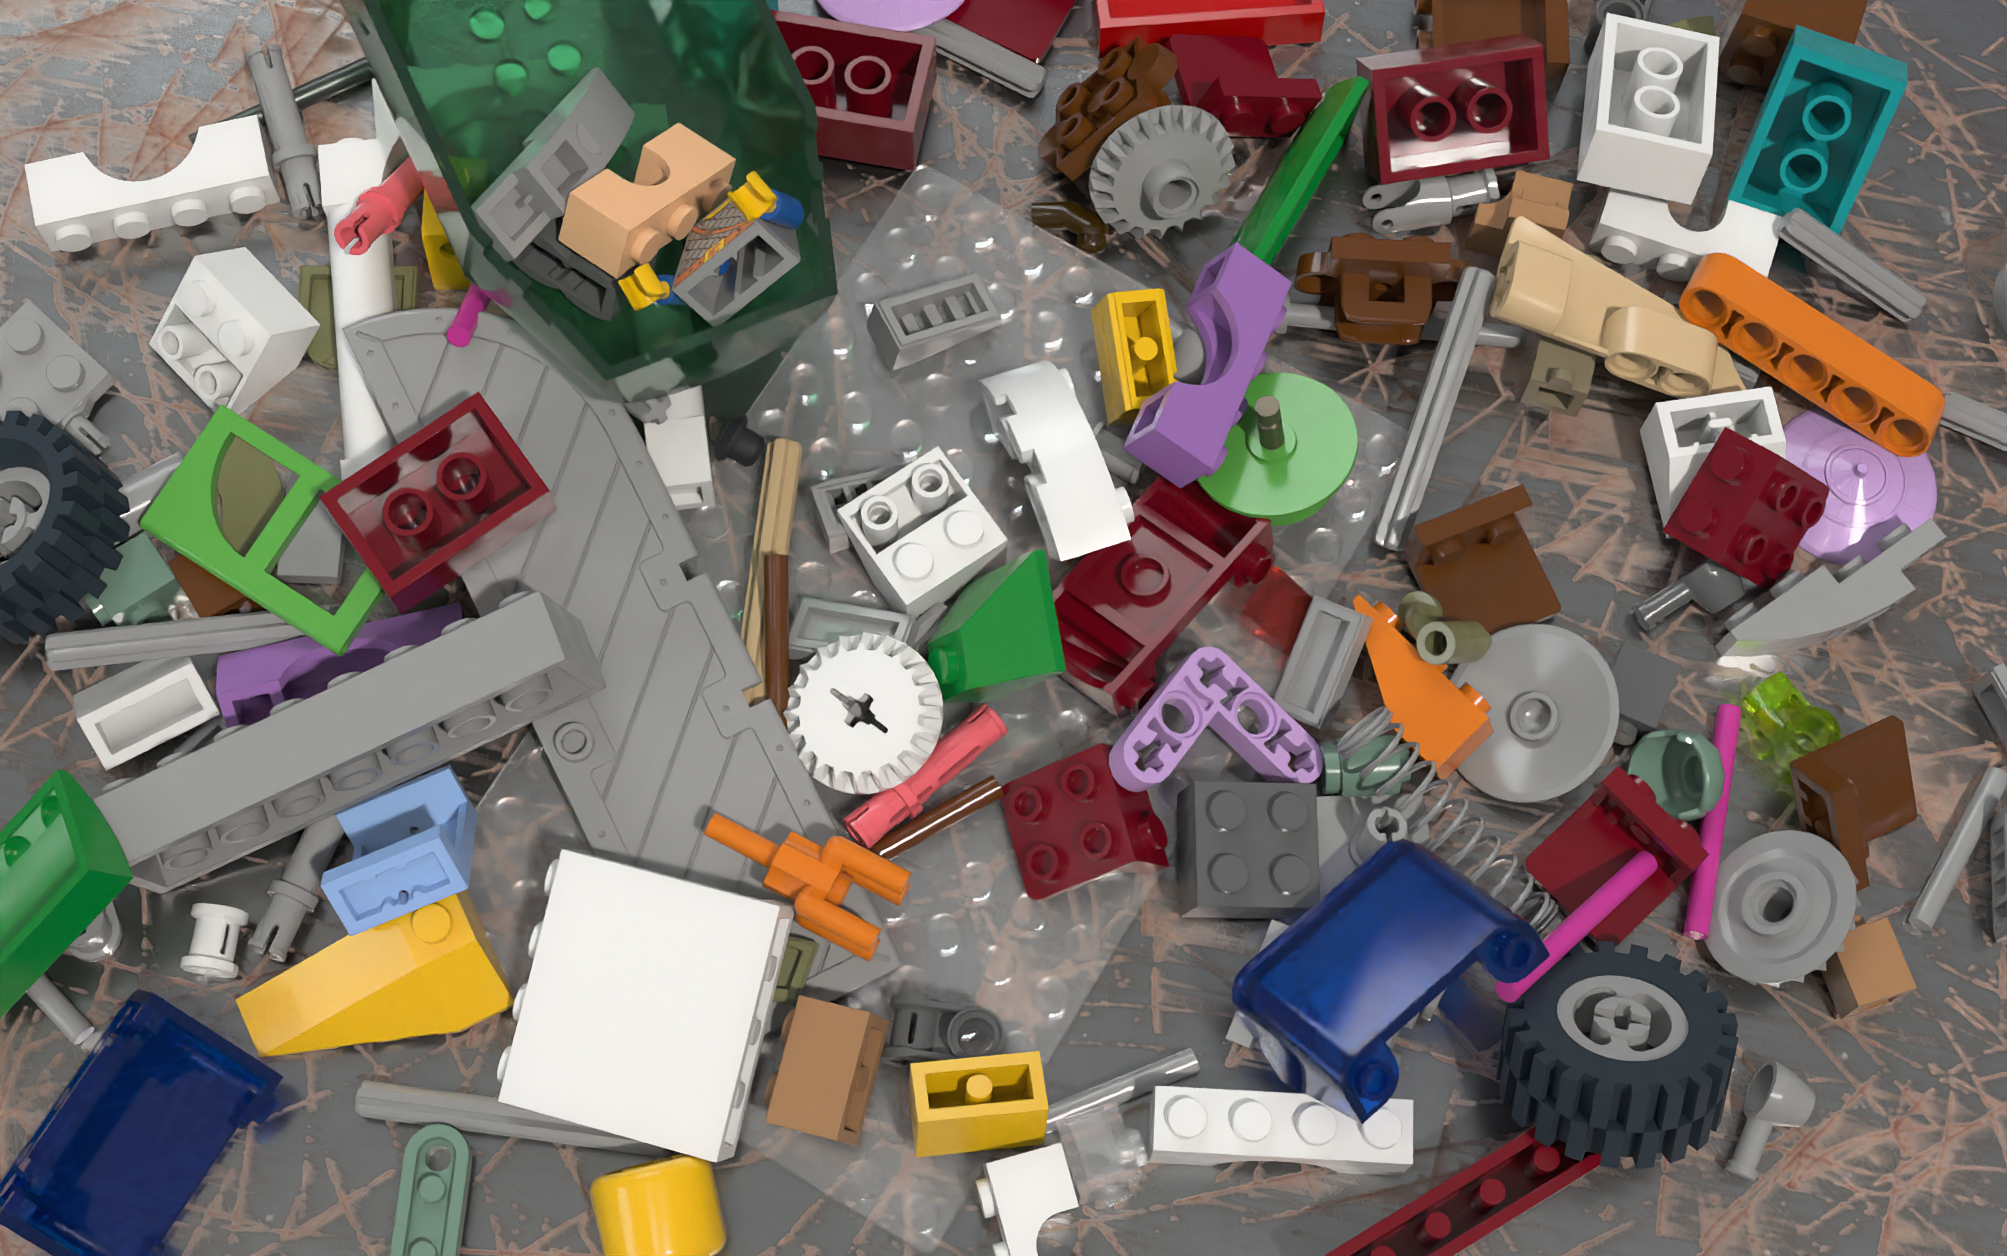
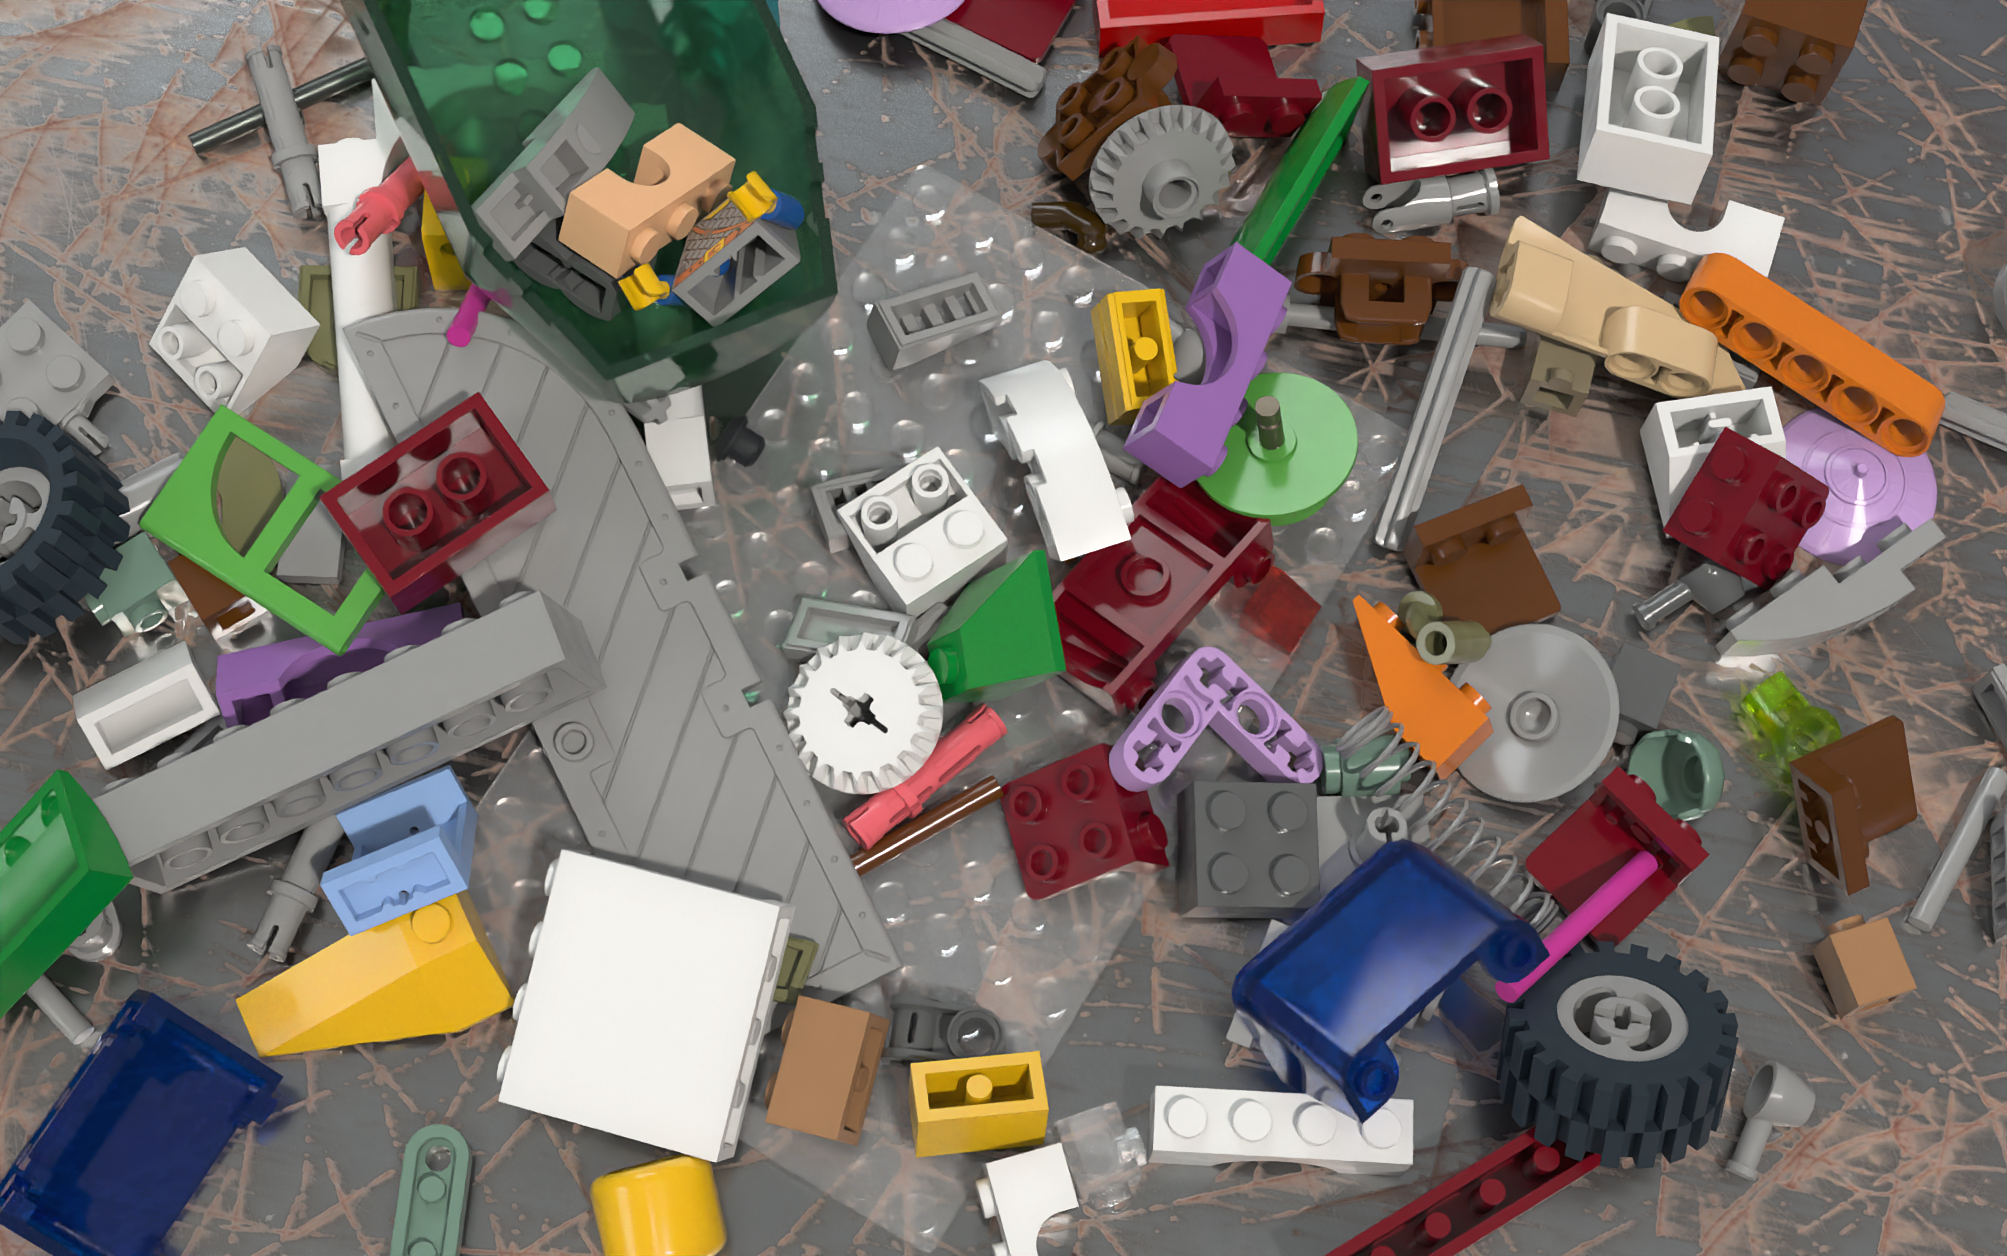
white arch [25,115,281,252] -> none
light grey axle [44,603,342,671] -> none
white bush [180,903,249,978] -> none
light grey axle [355,1080,669,1157] -> none
orange plant [704,813,912,962] -> none
tan axle [740,438,803,707] -> none
dark red brick [742,9,936,171] -> none
reddish brown bar [764,554,790,732] -> none
light grey bar [1045,1048,1200,1134] -> none
light grey tile [1272,595,1374,732] -> none
medium nougat brick [1465,170,1573,258] -> none
dark pink bar [1683,704,1742,940] -> none
light grey gear [1704,830,1862,988] -> none
teal brick [1726,25,1908,235] -> none
light grey axle [1777,208,1926,322] -> none

